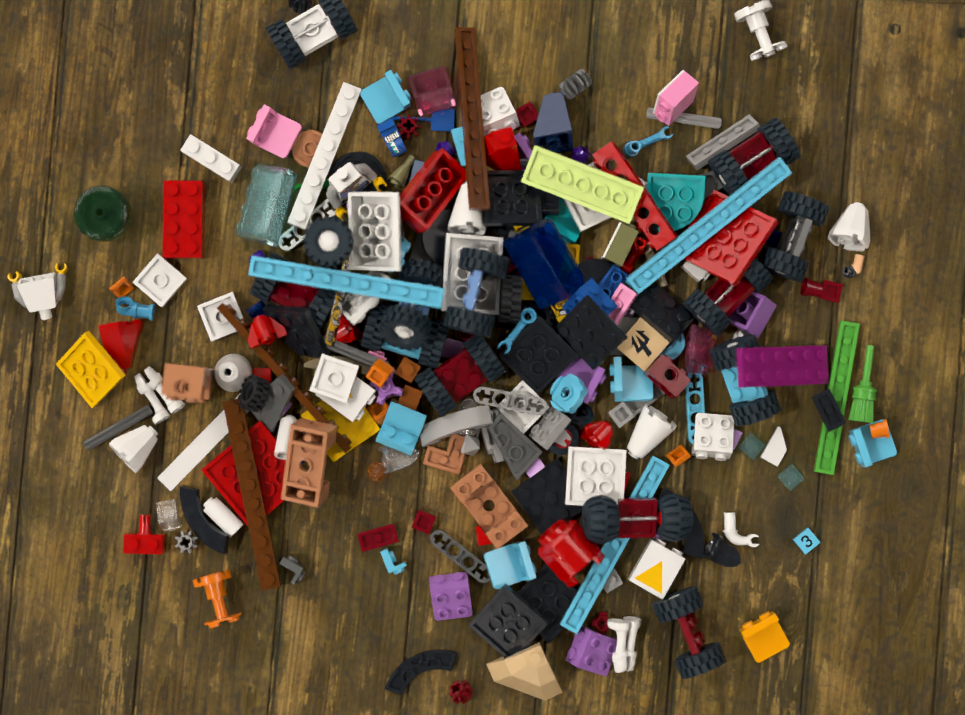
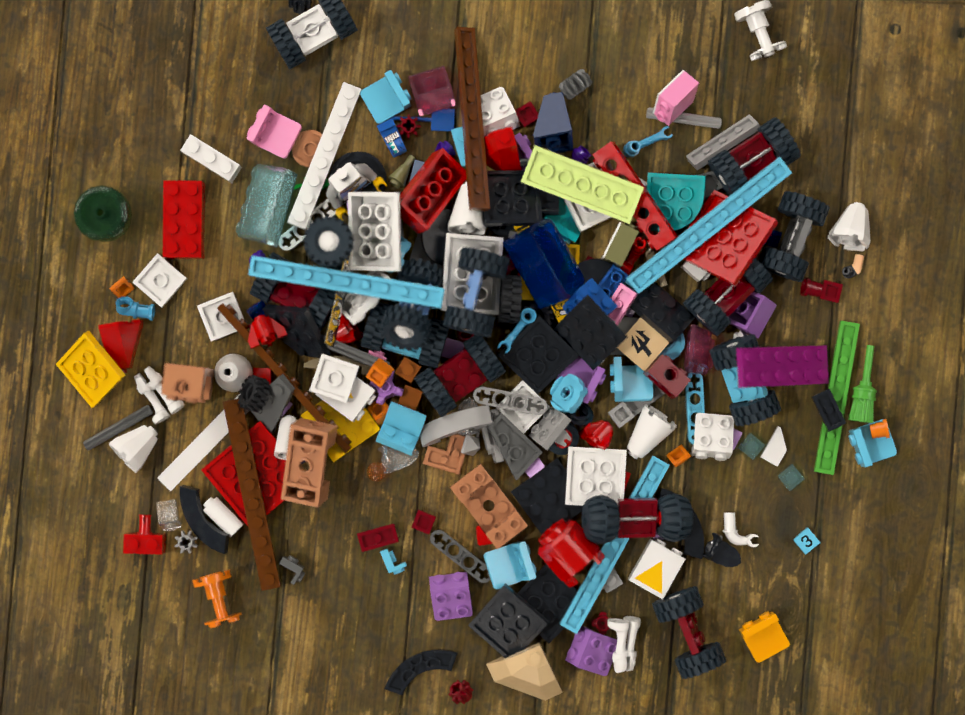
white torso [8,263,68,320] -> none

